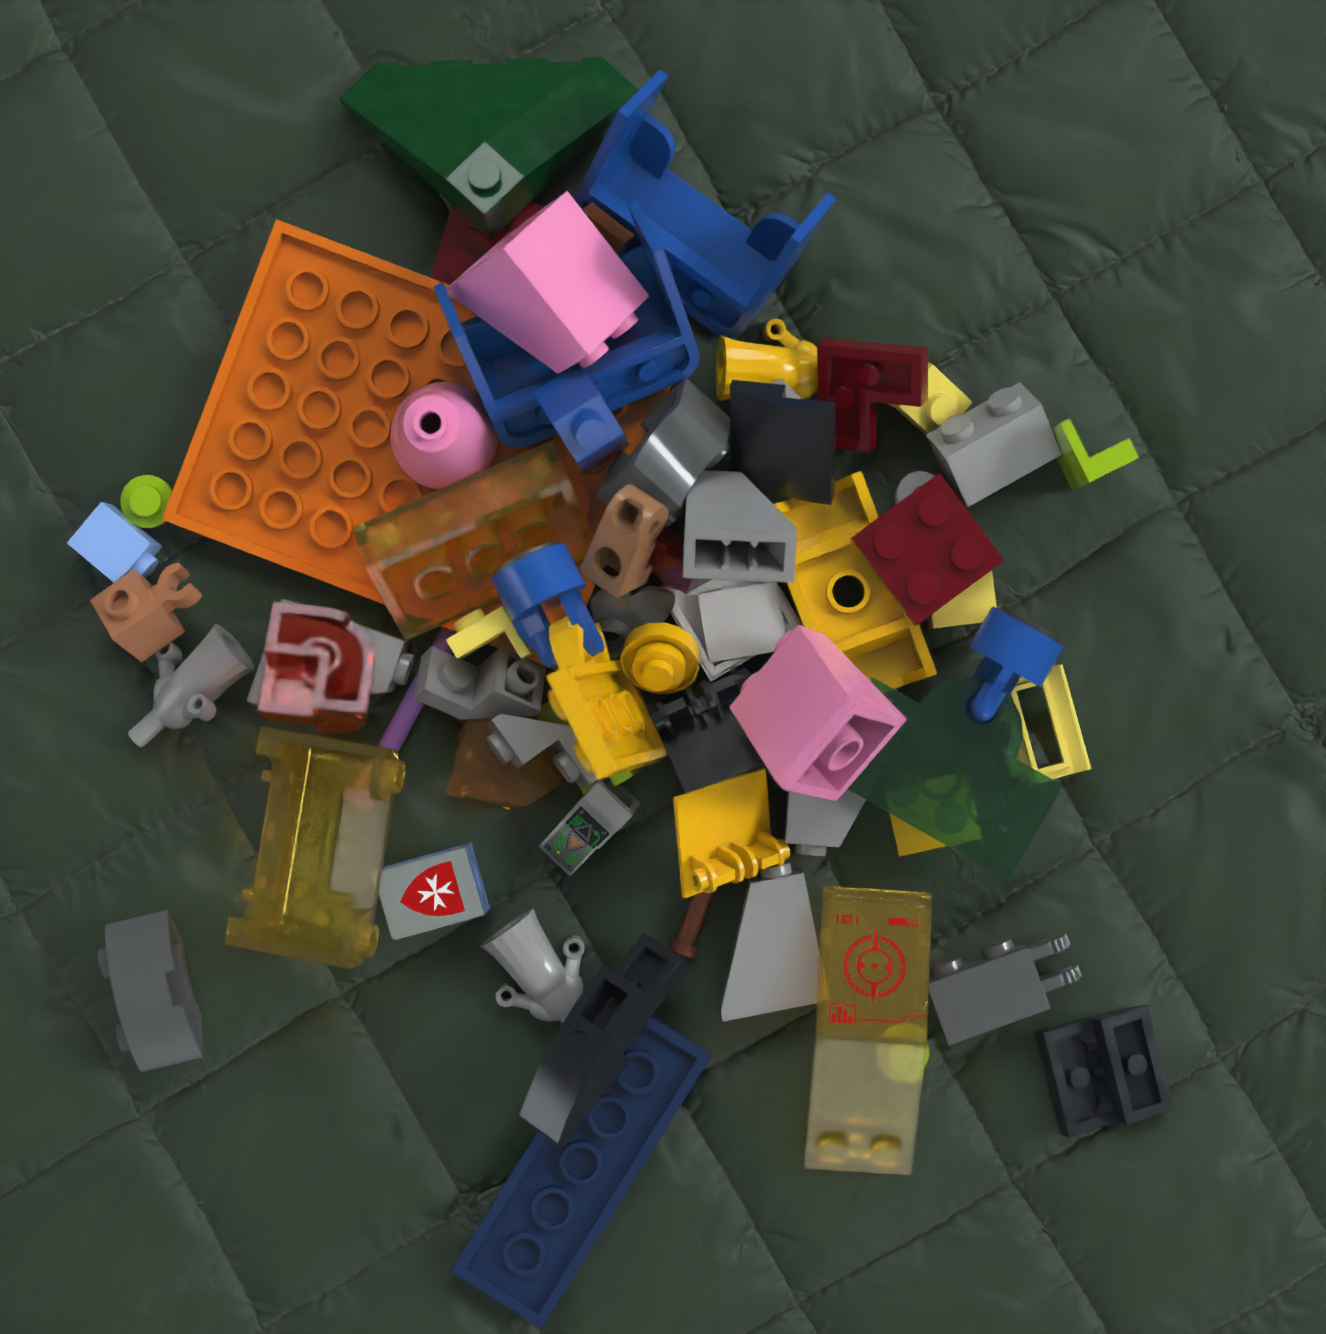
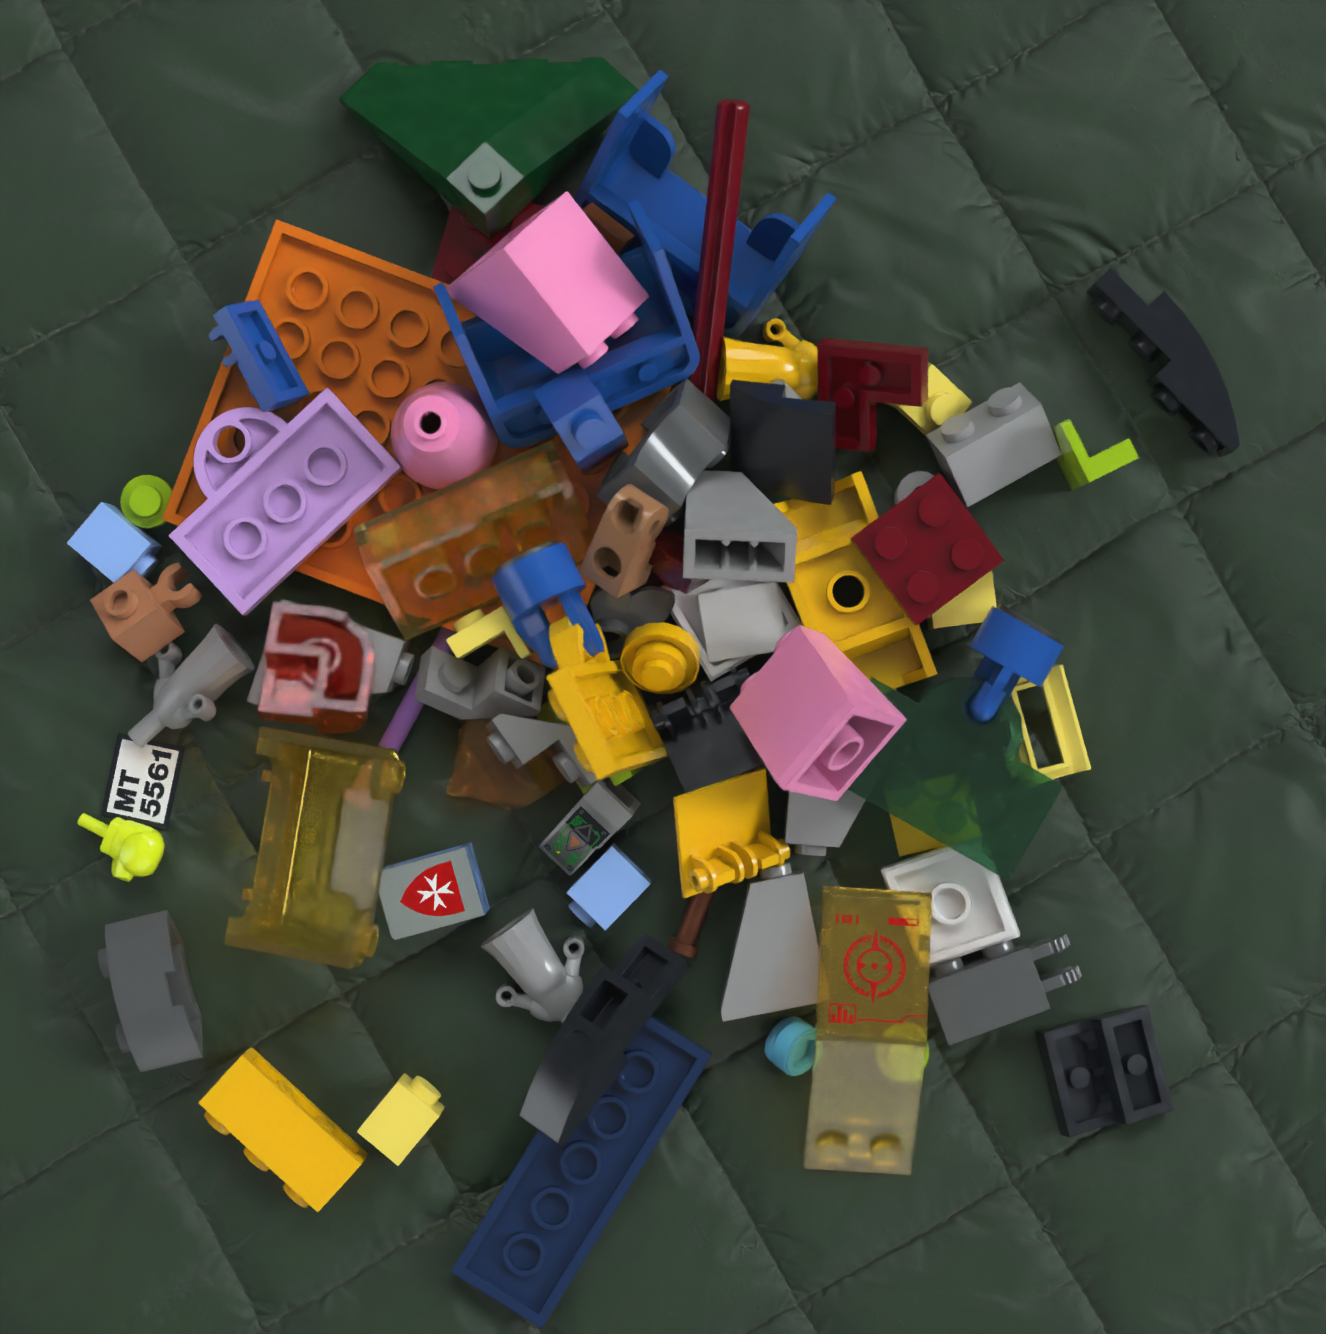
none -> neon yellow piece [77,813,165,882]
none -> sticker [100,733,185,830]
none -> lavender plate [169,388,403,615]
none -> yellow brick [198,1047,368,1213]
none -> blue plate [208,299,310,412]
none -> light yellow brick [357,1073,445,1166]
none -> light blue brick [567,843,652,930]
none -> dark red axle [687,98,750,404]
none -> medium azure tile [764,1016,823,1076]
none -> white plate [881,833,1020,970]
none -> black slope [1086,268,1240,457]

